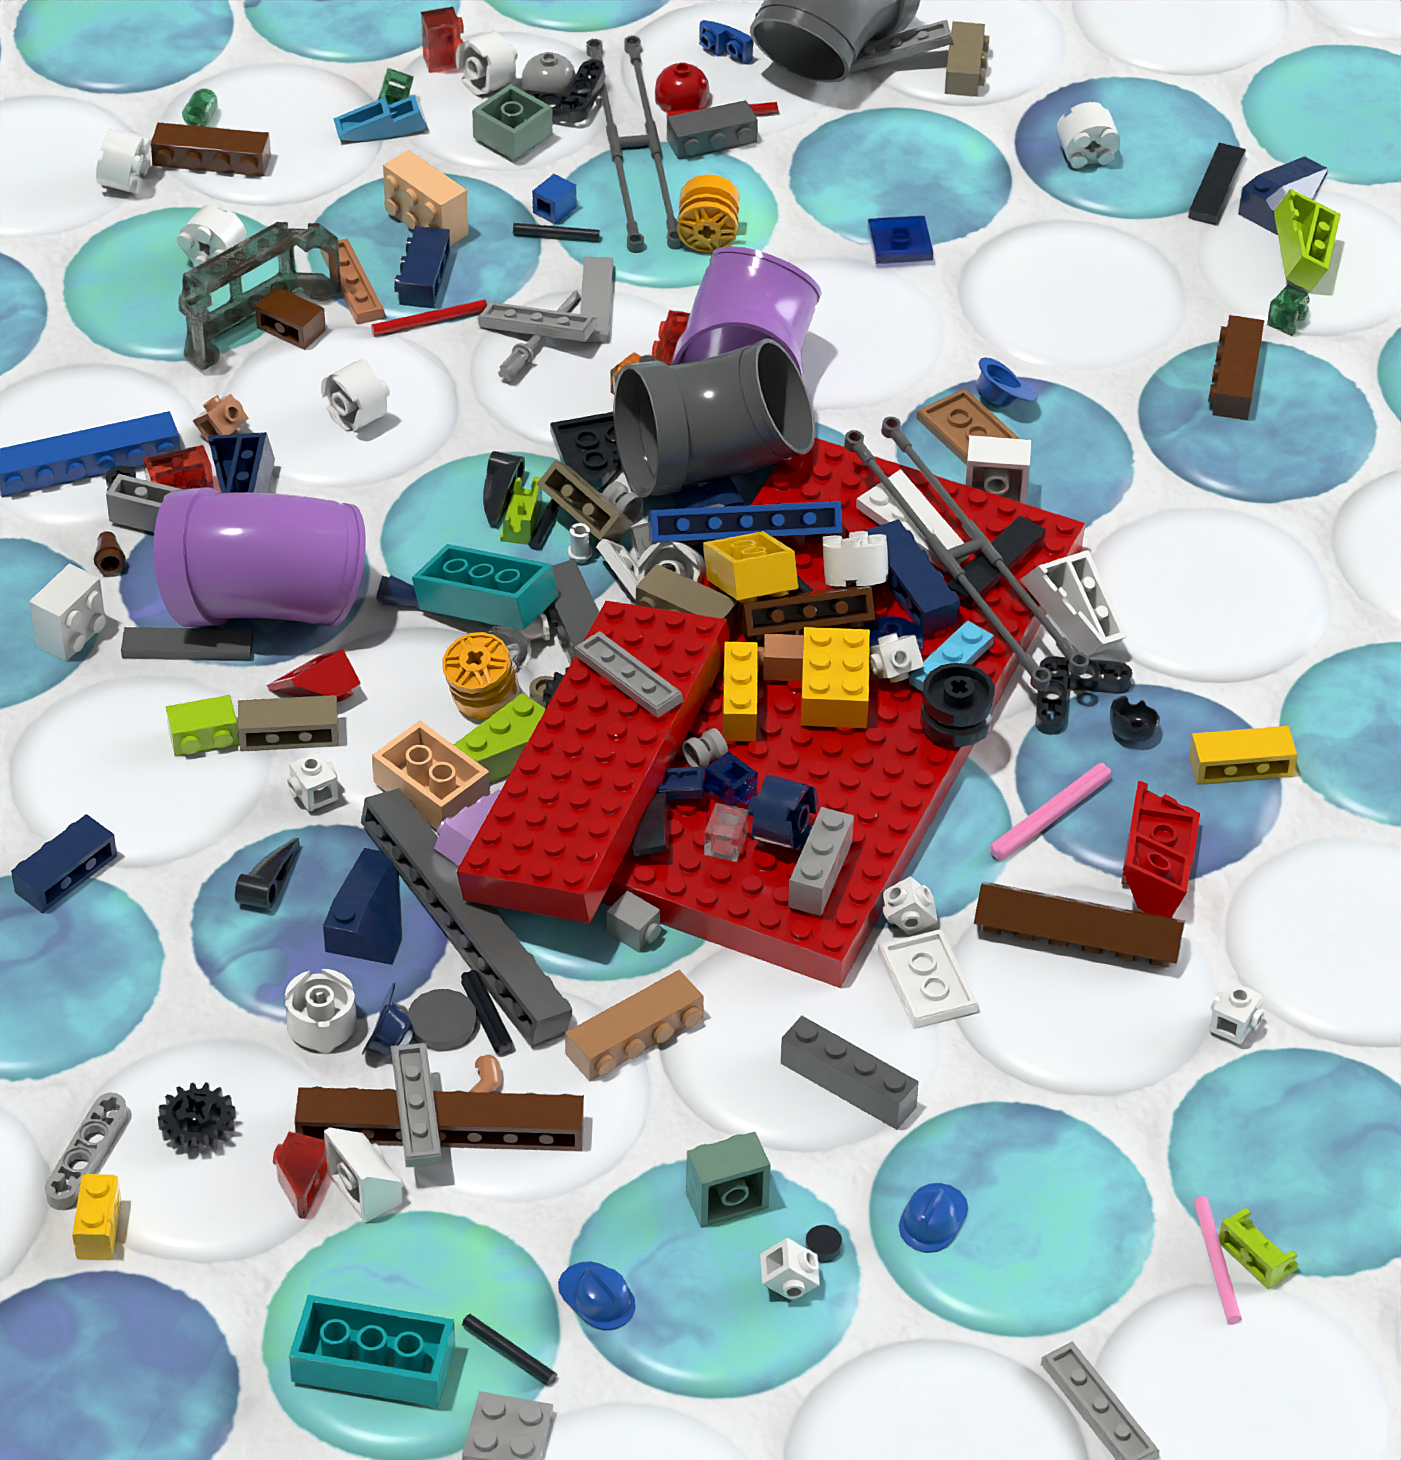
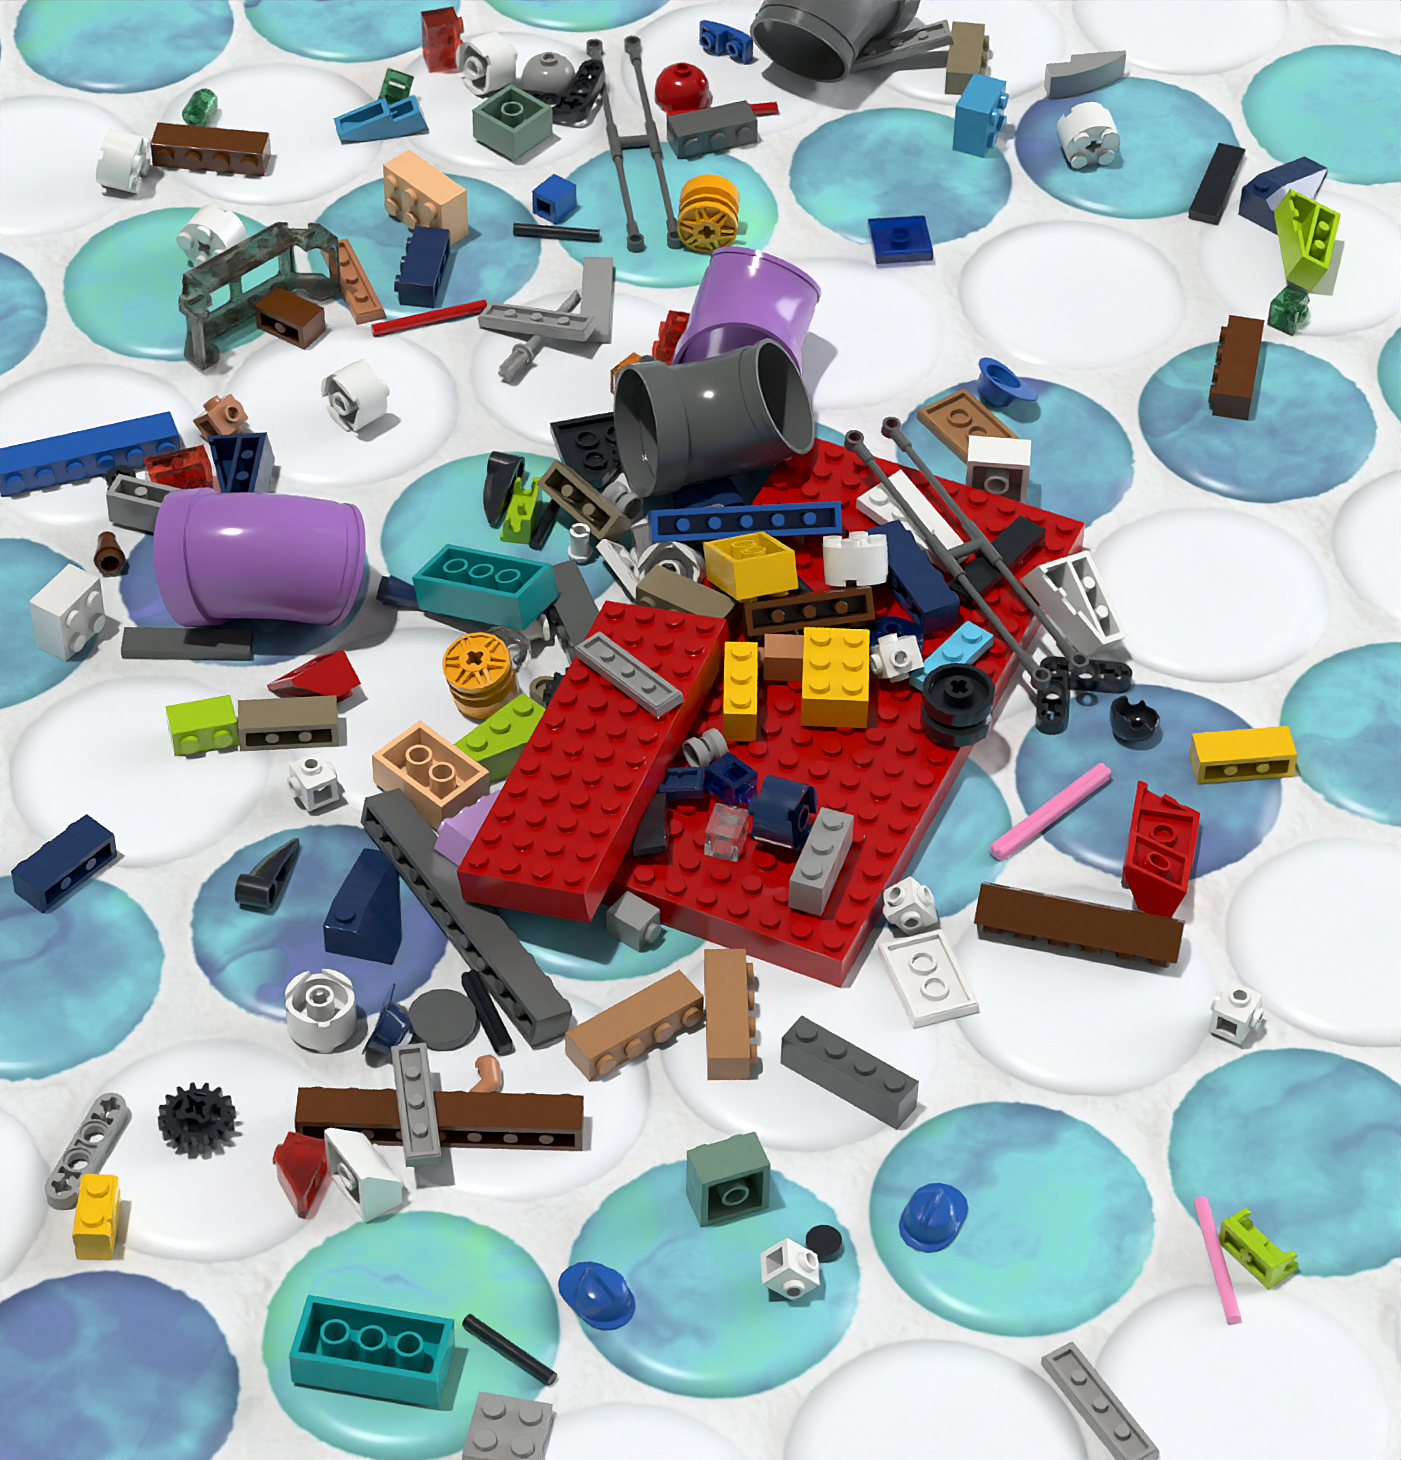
none -> medium nougat brick [704,949,757,1080]
none -> dark azure brick [952,73,1009,158]
none -> light grey slope [1044,50,1126,100]

